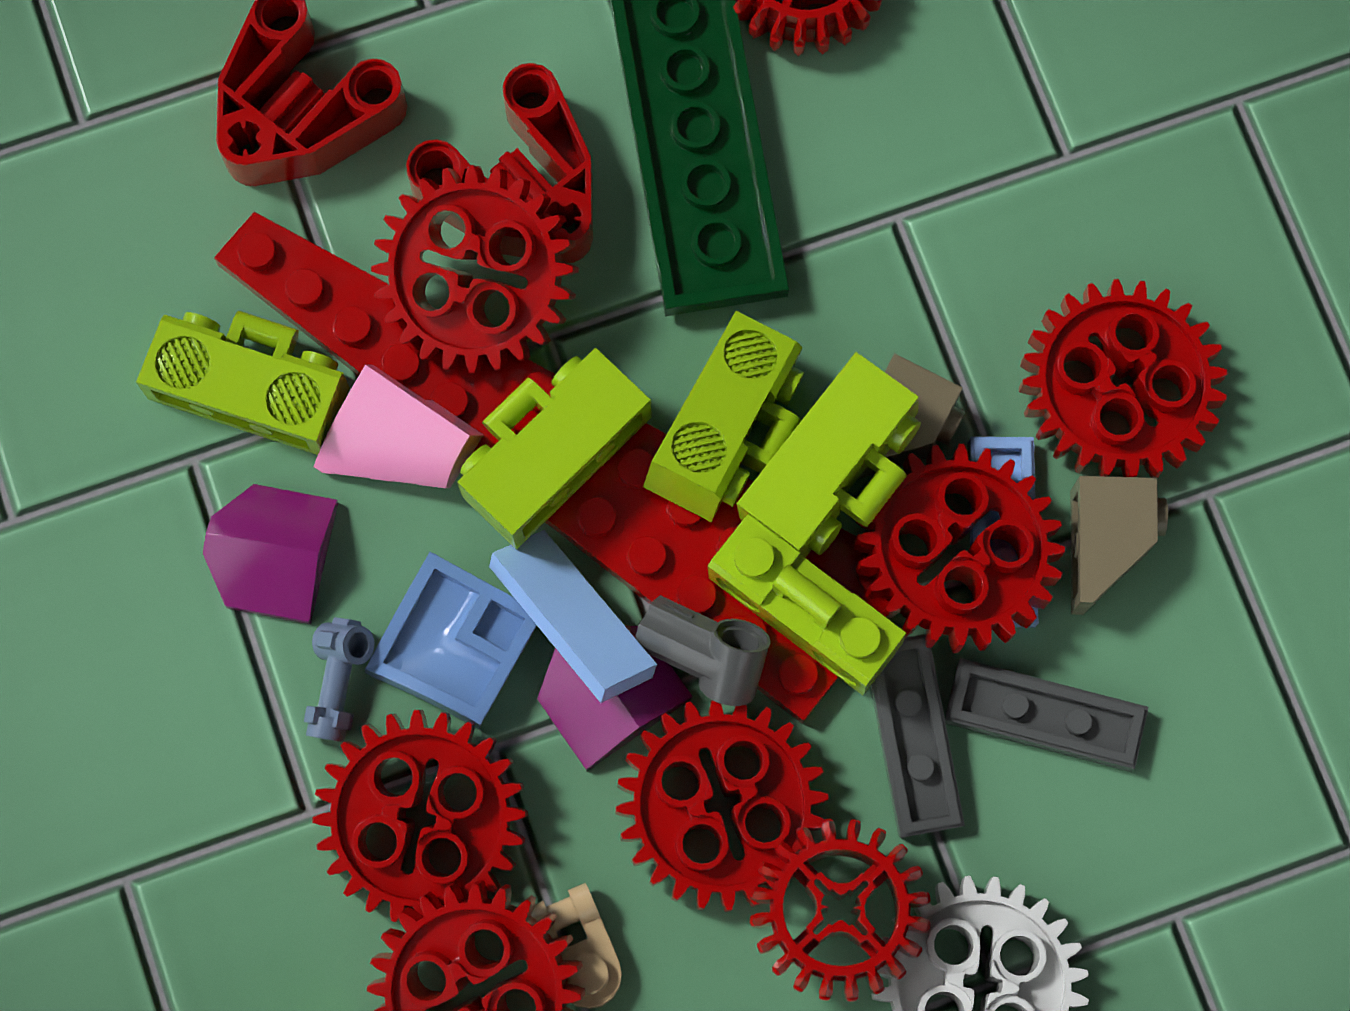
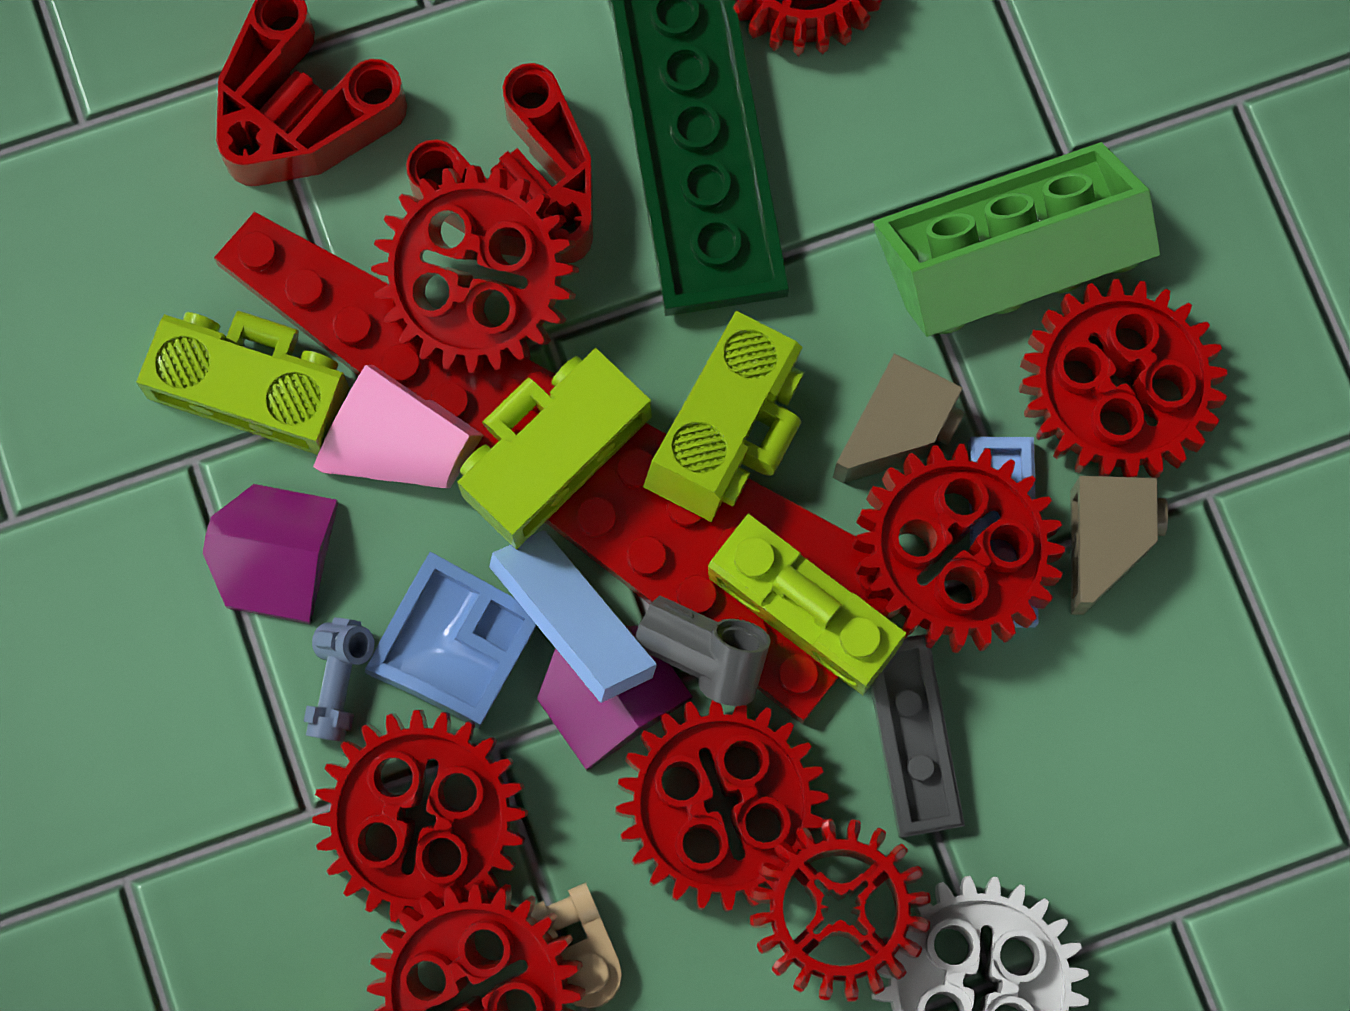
lime piece [736,352,921,558] -> none
dark grey tile [944,658,1149,772] -> none
none -> bright green slope [873,142,1160,337]

